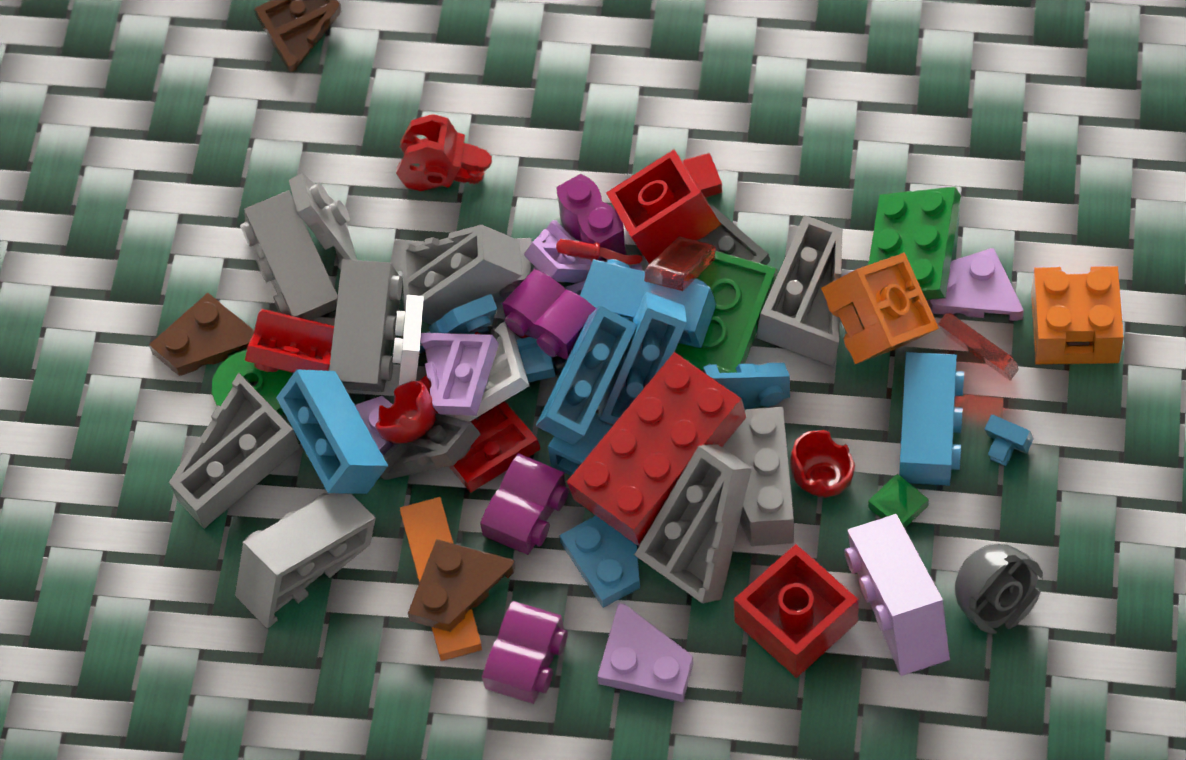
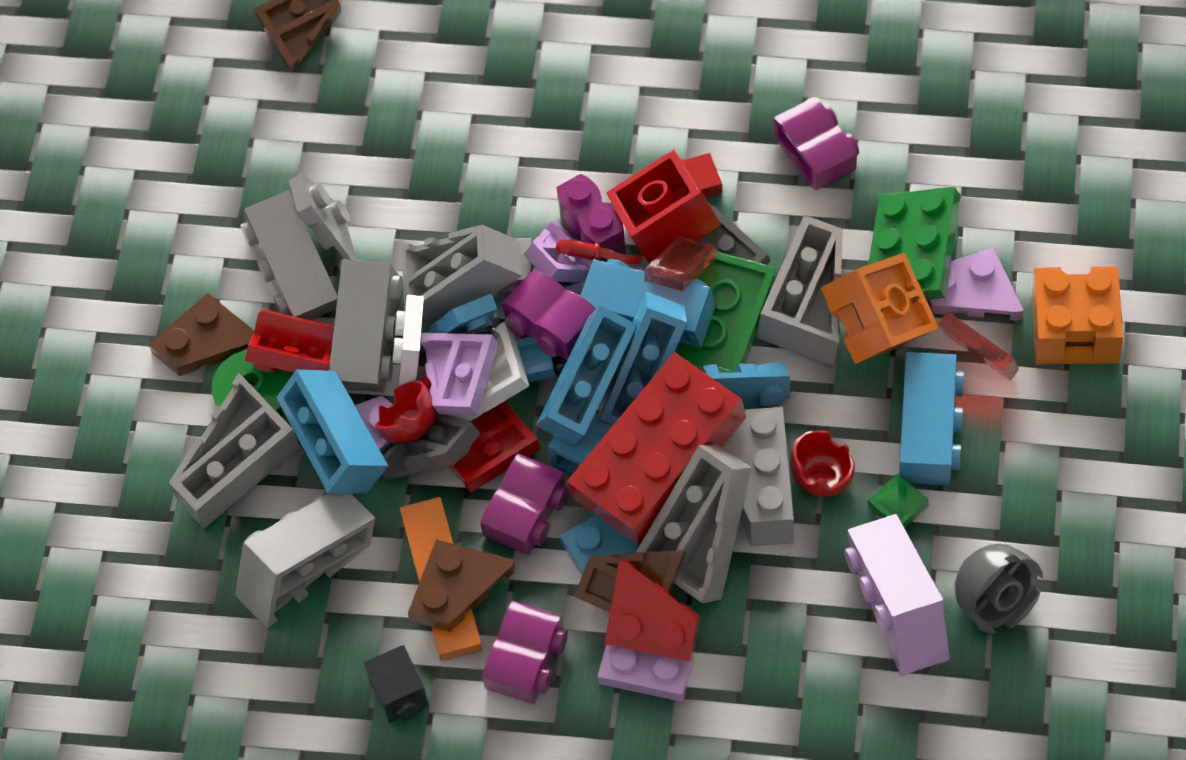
red hinge [396,114,493,191] -> none
red brick [734,544,859,678] -> none
dark azure tile [984,414,1034,466] -> none
none -> black brick [364,644,429,723]
none -> reddish brown wing [574,550,687,612]
none -> red wing [604,560,700,662]
none -> magenta brick [774,97,859,191]

